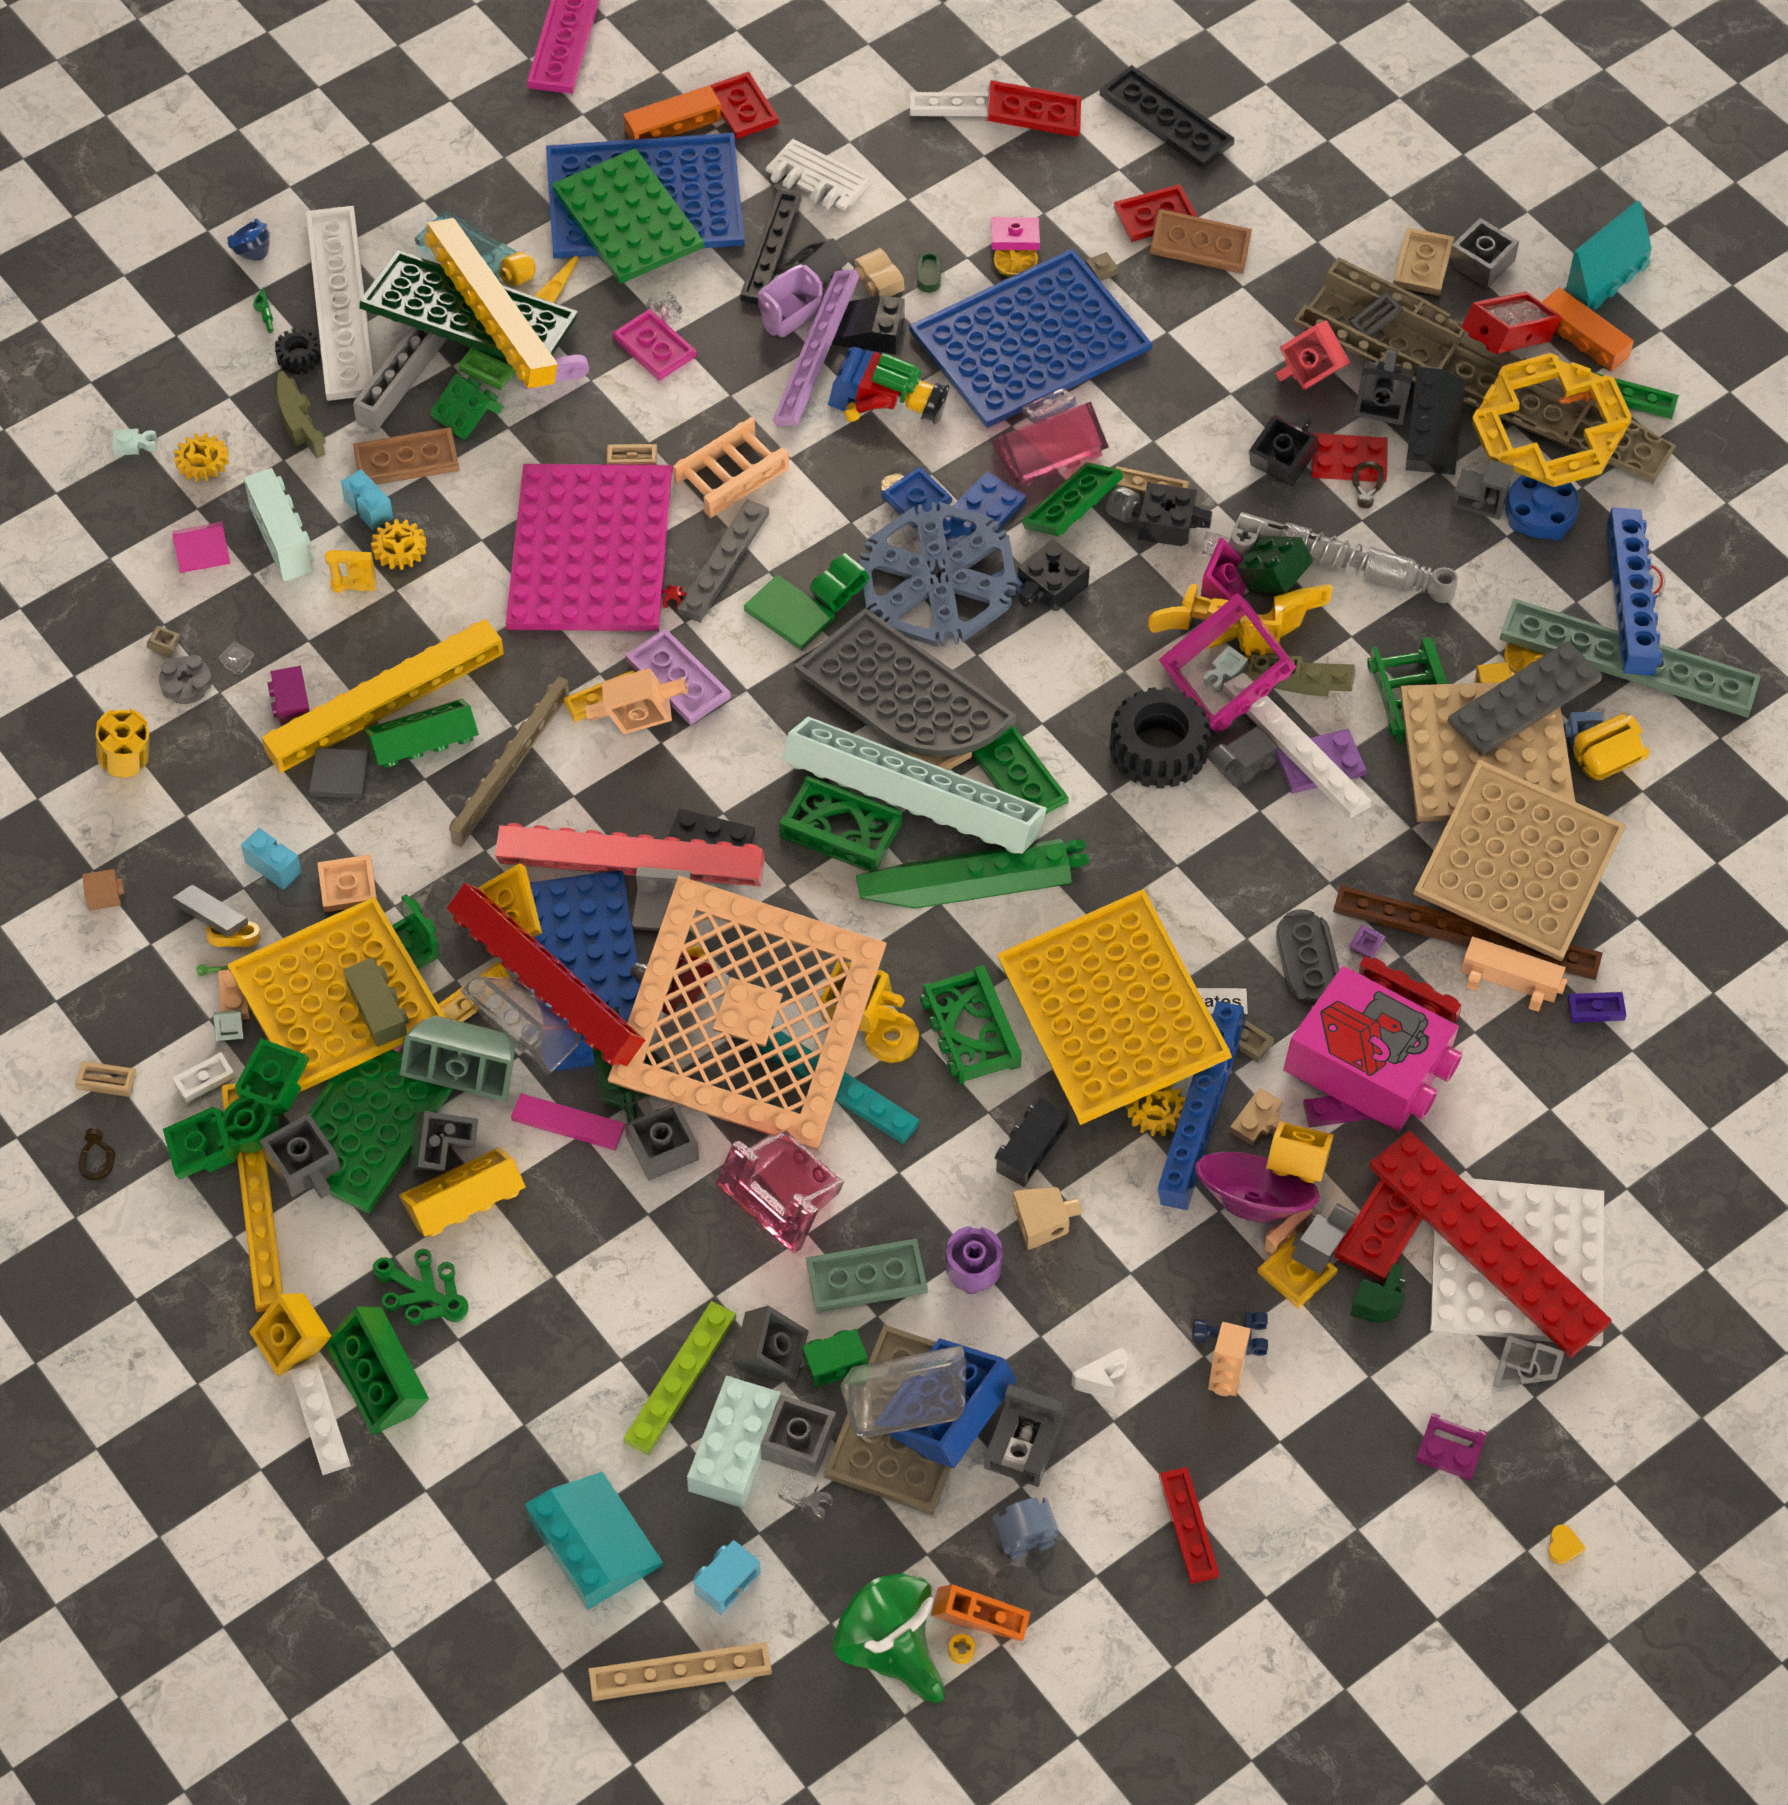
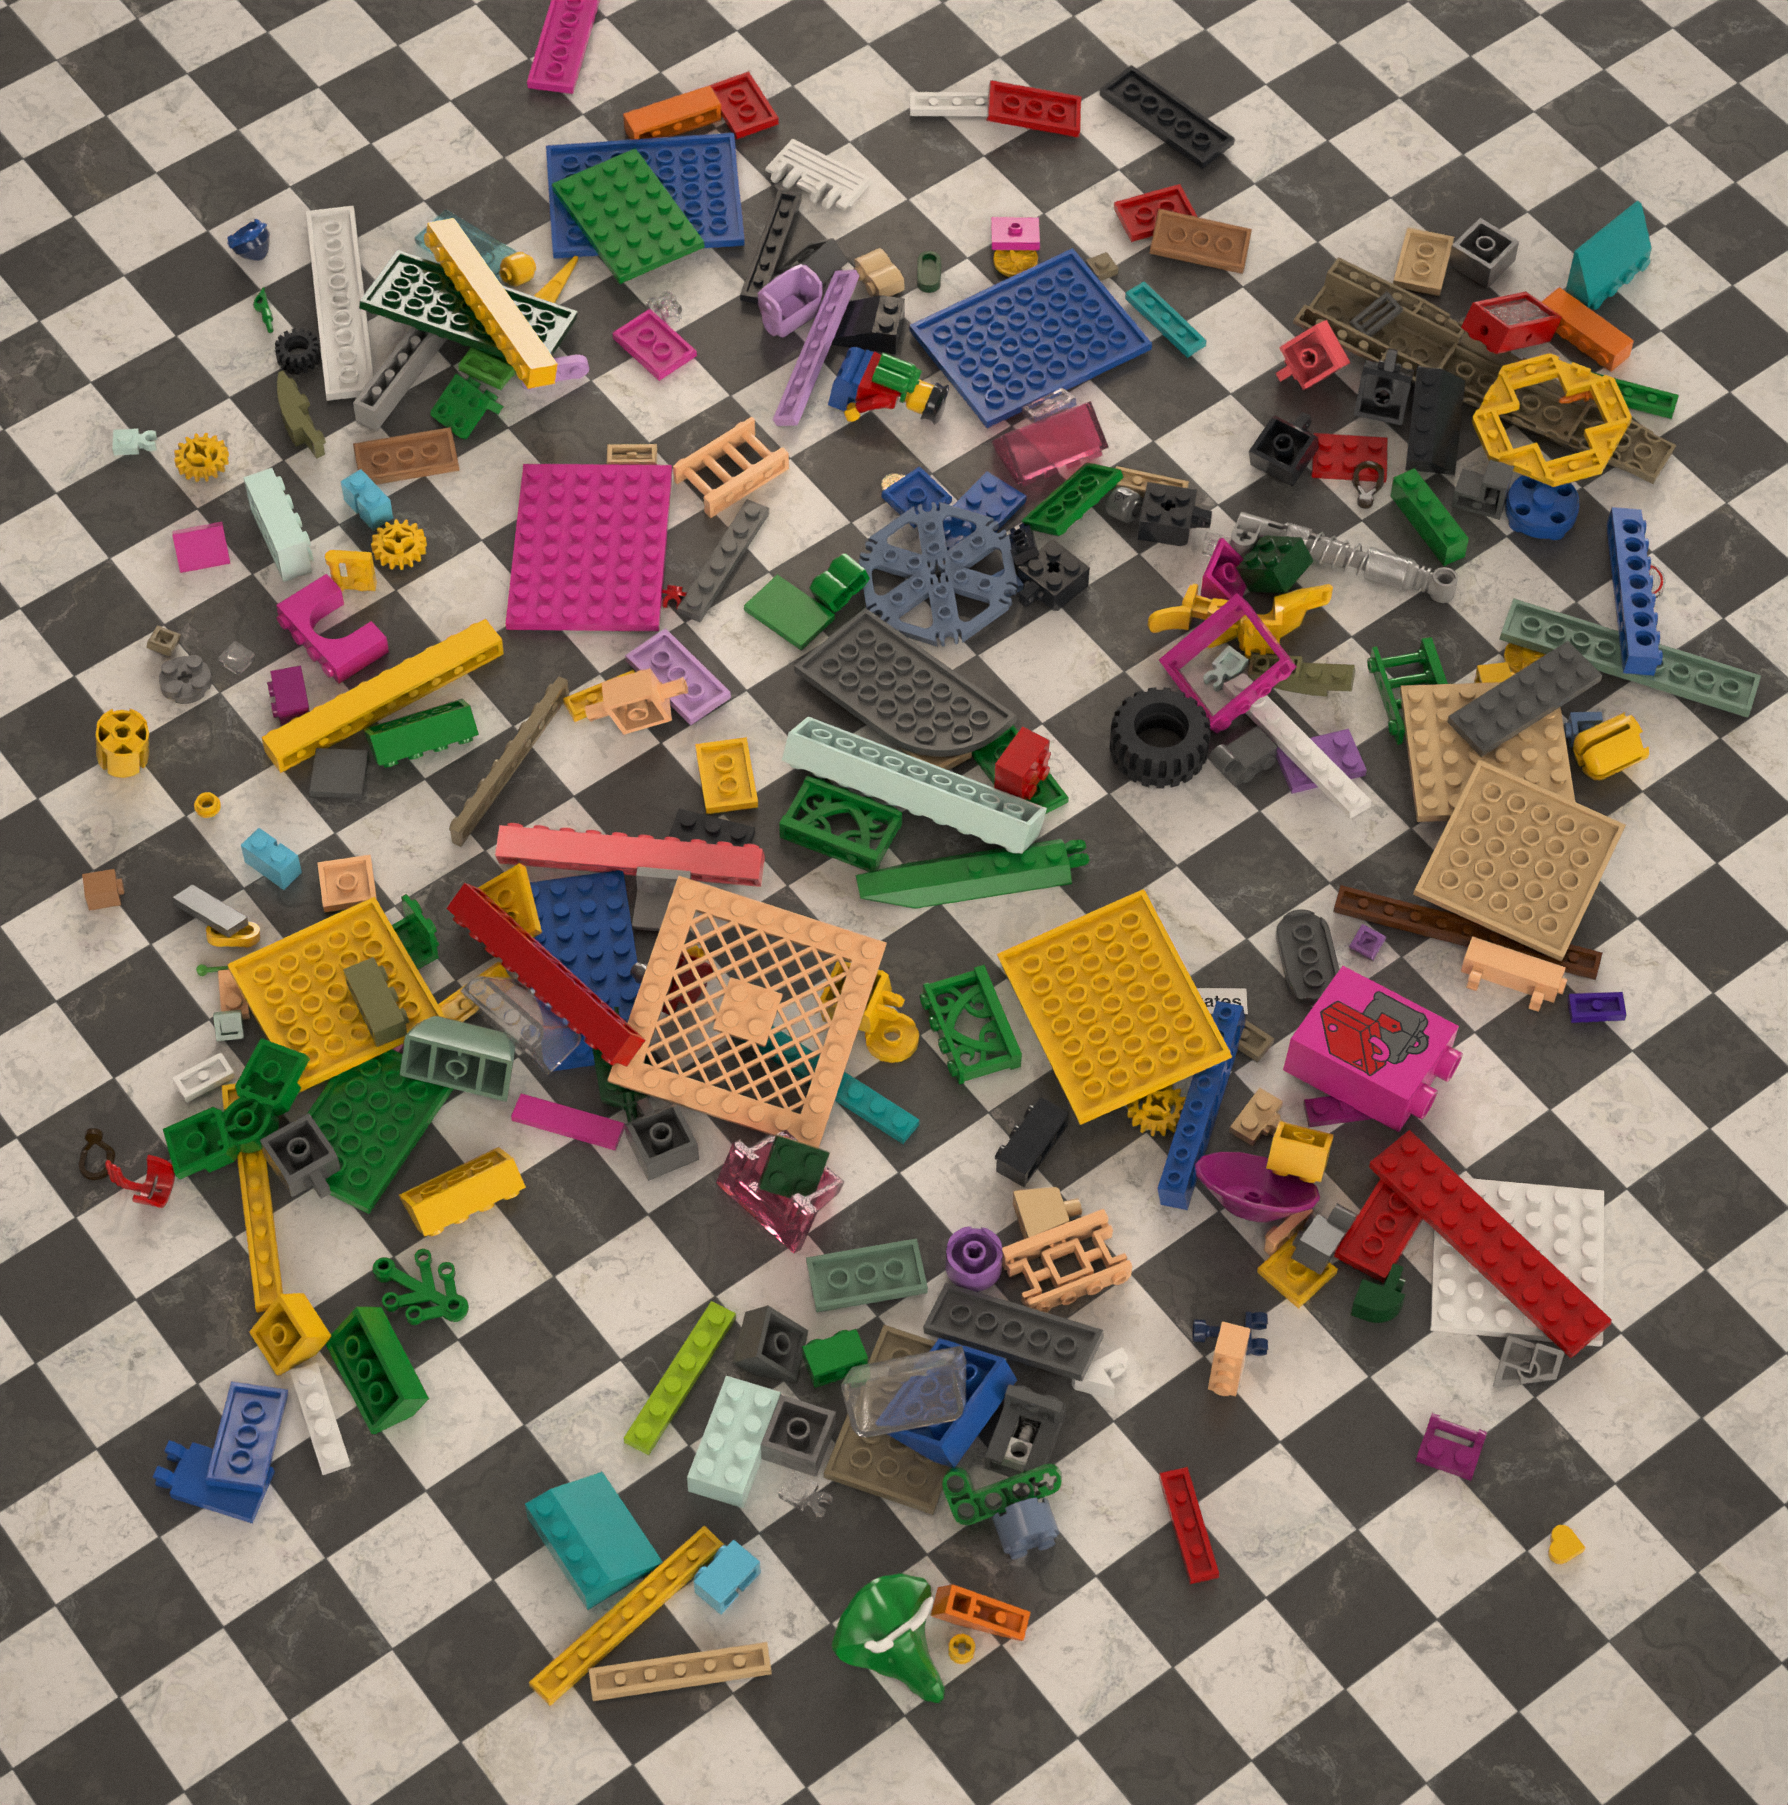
tan tile [75,1061,137,1097] -> none
dark grey brick [409,1111,478,1172] -> none
red plate [1359,956,1462,1023] -> none
none -> red helmet [105,1155,175,1208]
none -> blue tile [153,1440,275,1524]
none -> yellow plate [194,792,221,818]
none -> blue tile [205,1381,288,1493]
none -> dark pink arch [276,573,389,684]
none -> yellow tile [529,1525,724,1706]
none -> yellow plate [695,737,758,814]
none -> dark green plate [757,1134,830,1205]
none -> dark grey plate [923,1283,1104,1382]
none -> green beam [942,1464,1062,1525]
none -> red brick [994,726,1051,800]
none -> light nougat fence [1002,1209,1132,1313]
none -> black hinge [1007,523,1040,566]
none -> teal plate [1125,282,1207,358]
none -> green brick [1390,468,1469,566]

